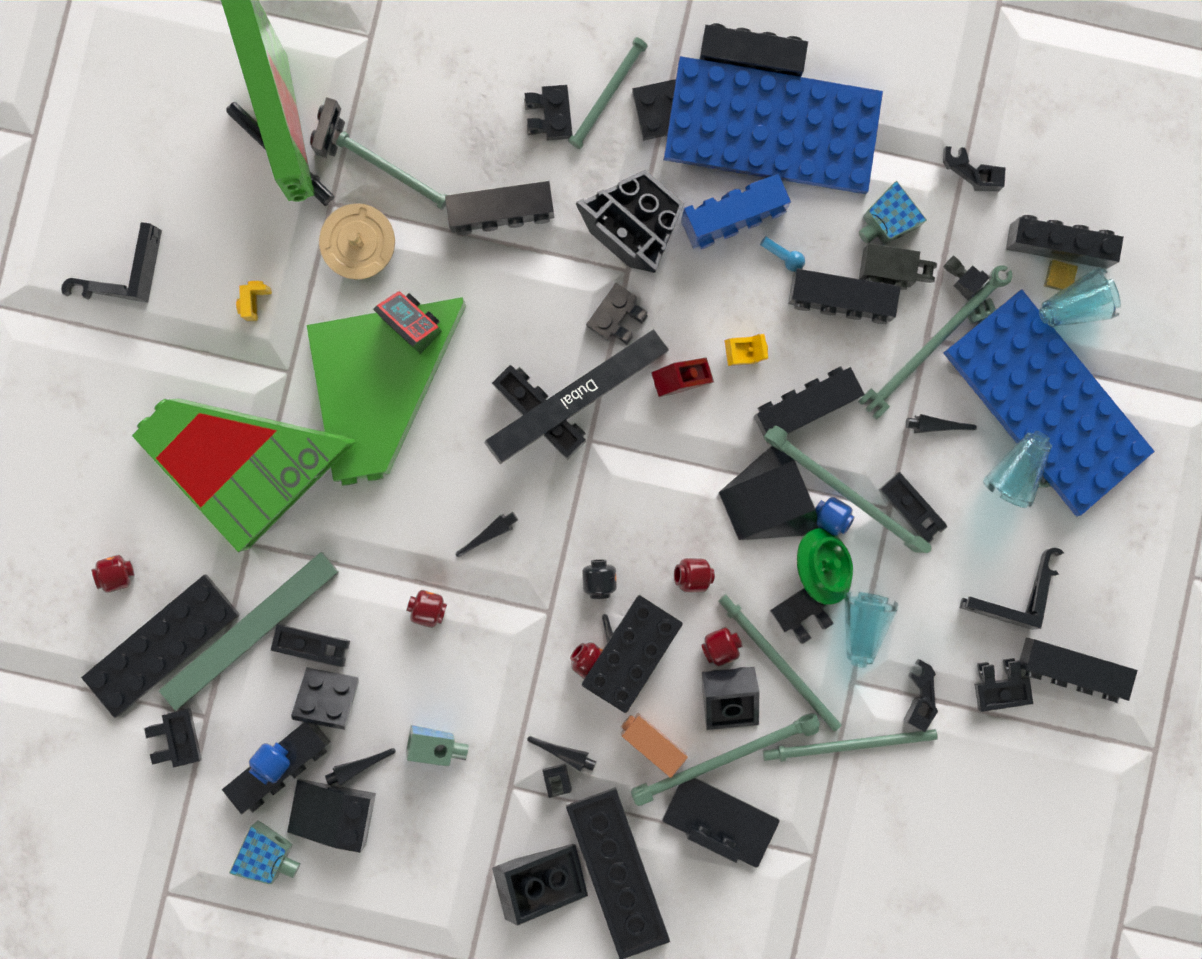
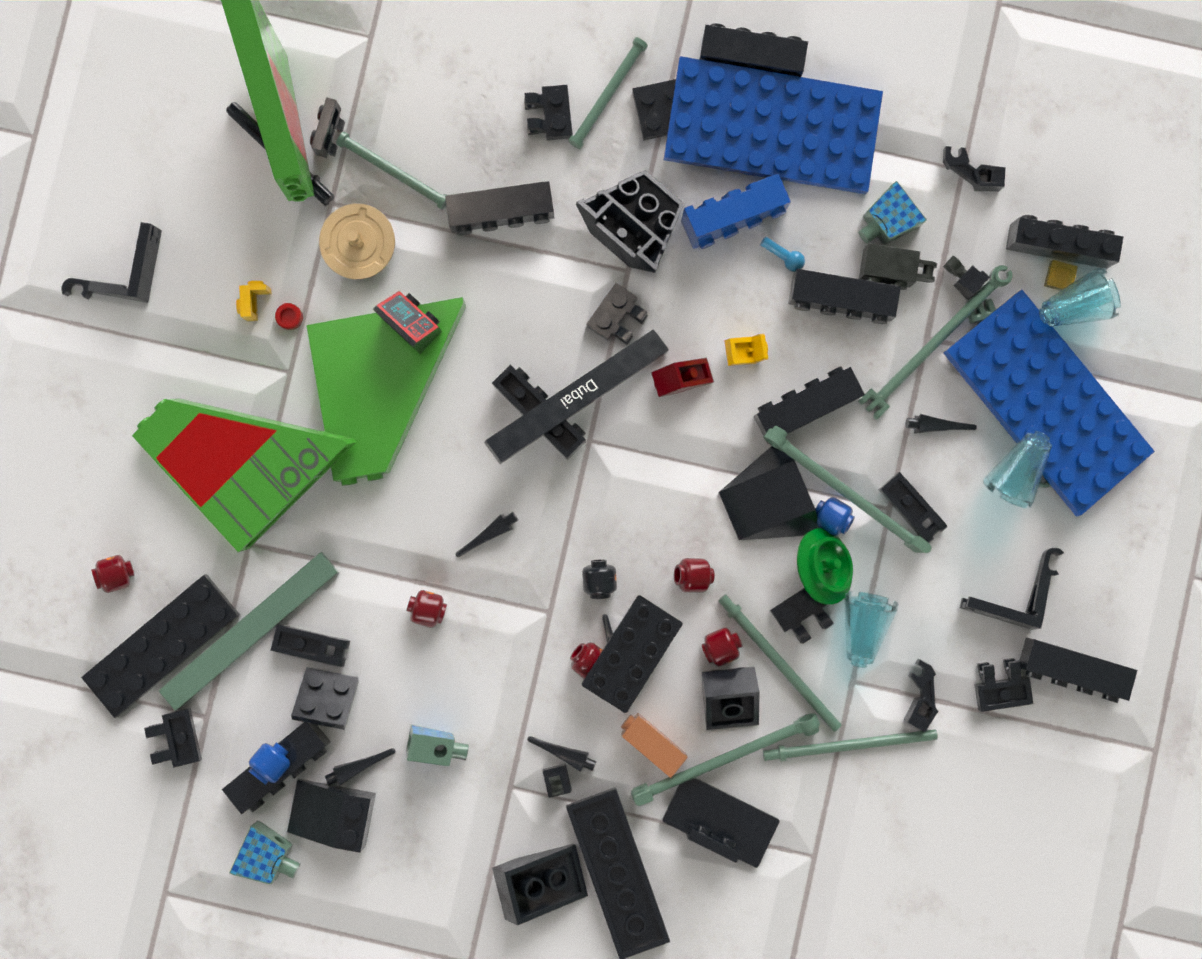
none -> red tile [275,303,303,330]

